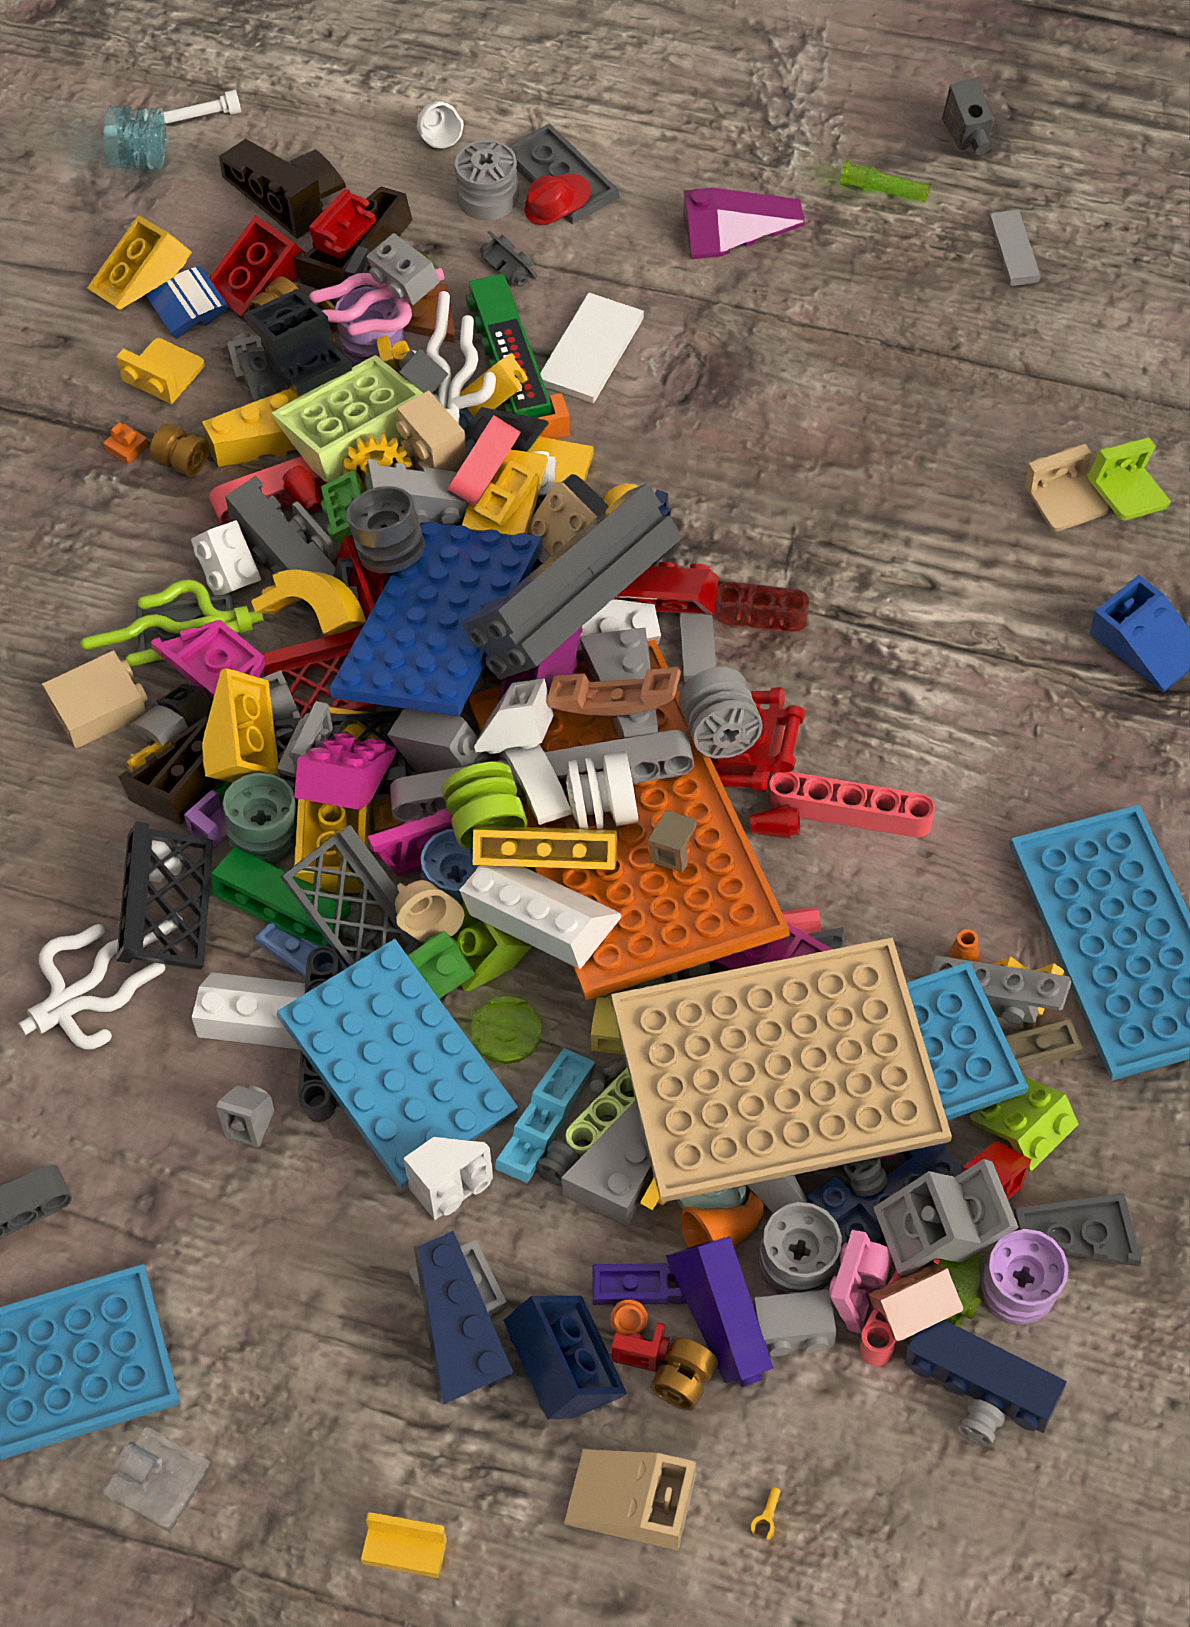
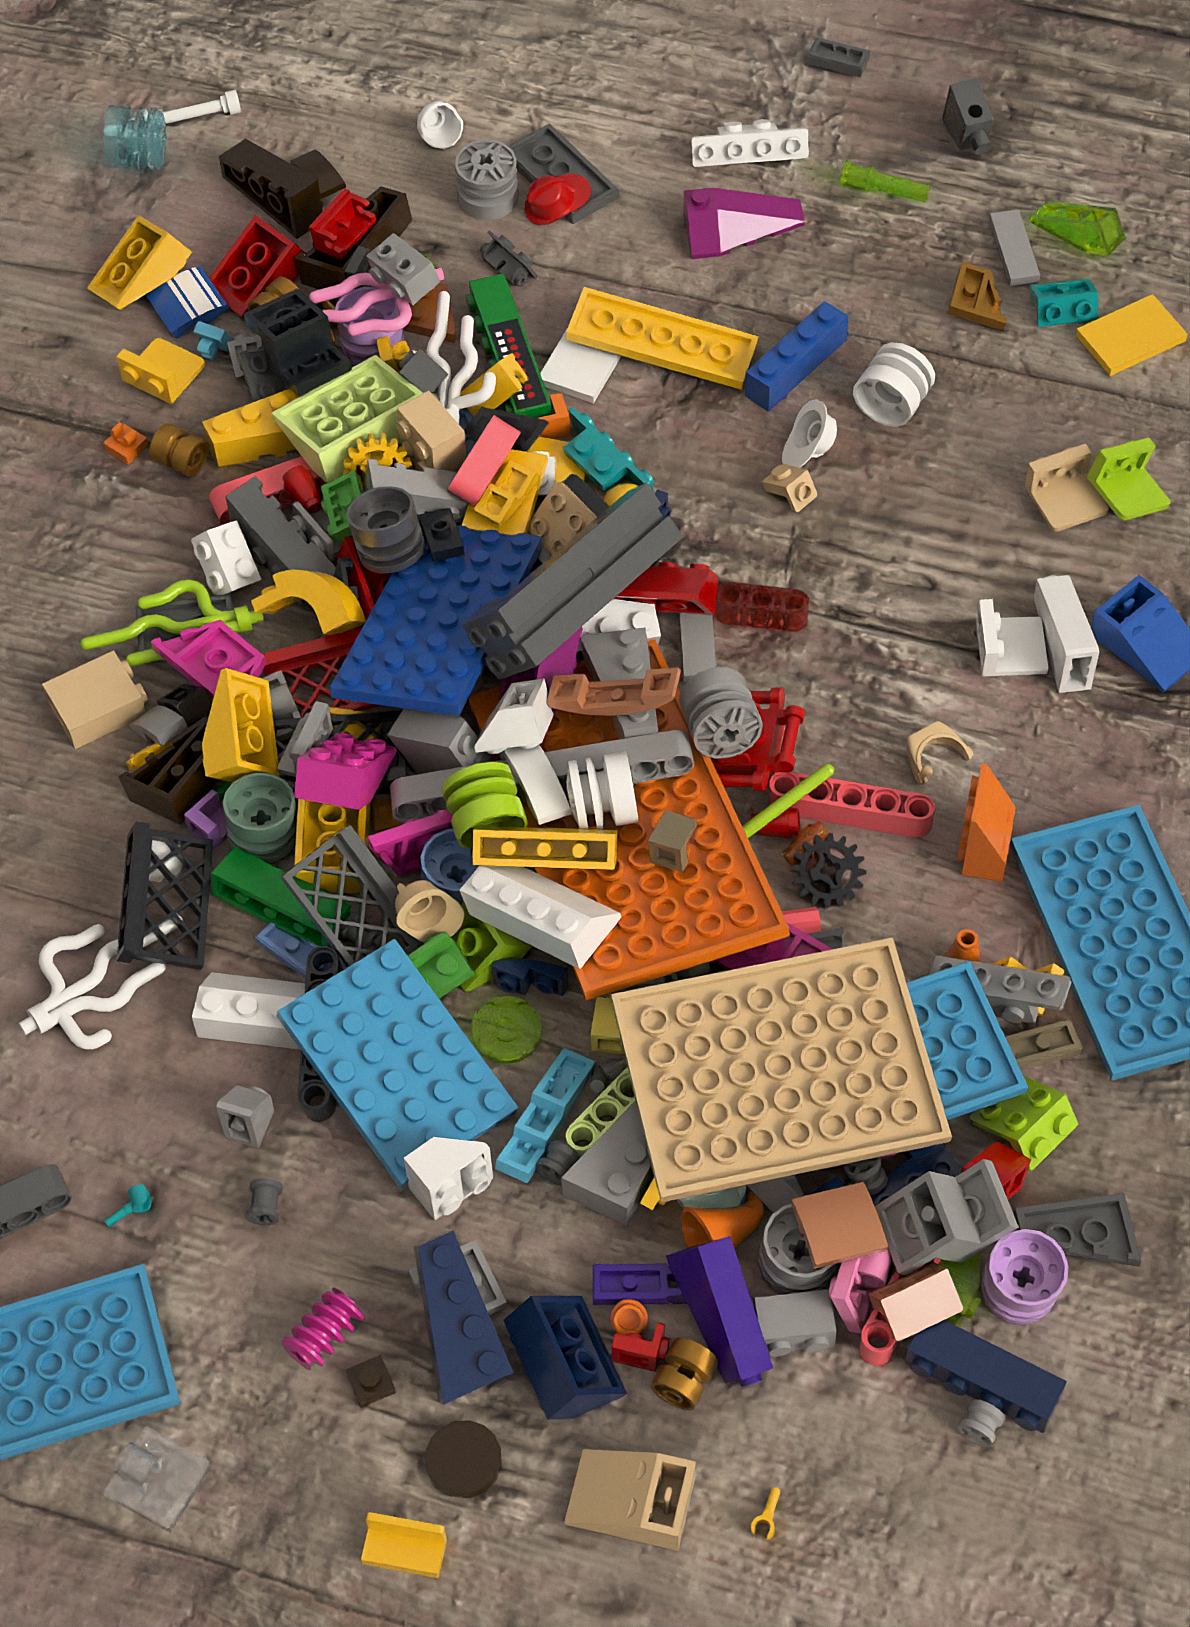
none -> teal hand [104,1184,152,1227]
none -> medium azure tile [193,321,232,361]
none -> dark grey bush [246,1178,283,1225]
none -> dark pink piece [281,1287,365,1370]
none -> dark brown plate [346,1355,396,1408]
none -> black plate [419,508,465,562]
none -> dark brown tile [425,1420,502,1498]
none -> dark blue slope [492,959,569,996]
none -> teal bracket [563,407,655,494]
none -> yellow plate [565,287,759,390]
none -> white bracket [691,119,809,167]
none -> lime piece [742,763,835,838]
none -> blue brick [745,301,849,411]
none -> tan bracket [762,464,818,512]
none -> white piece [782,399,837,468]
none -> clear orange cone [782,821,830,866]
none -> black gear [790,833,866,909]
none -> nougat slope [791,1182,889,1269]
none -> dark grey plate [807,37,870,77]
none -> white wheel [853,342,935,427]
none -> tan helmet [906,721,973,784]
none -> pearl gold wing [947,261,1007,331]
none -> orange slope [957,763,1016,882]
none -> white bracket [976,599,1048,676]
none -> clear neon green slope [1029,201,1126,256]
none -> teal bracket [1030,279,1098,327]
none -> white slope [1034,575,1100,693]
none -> yellow tile [1076,294,1188,376]

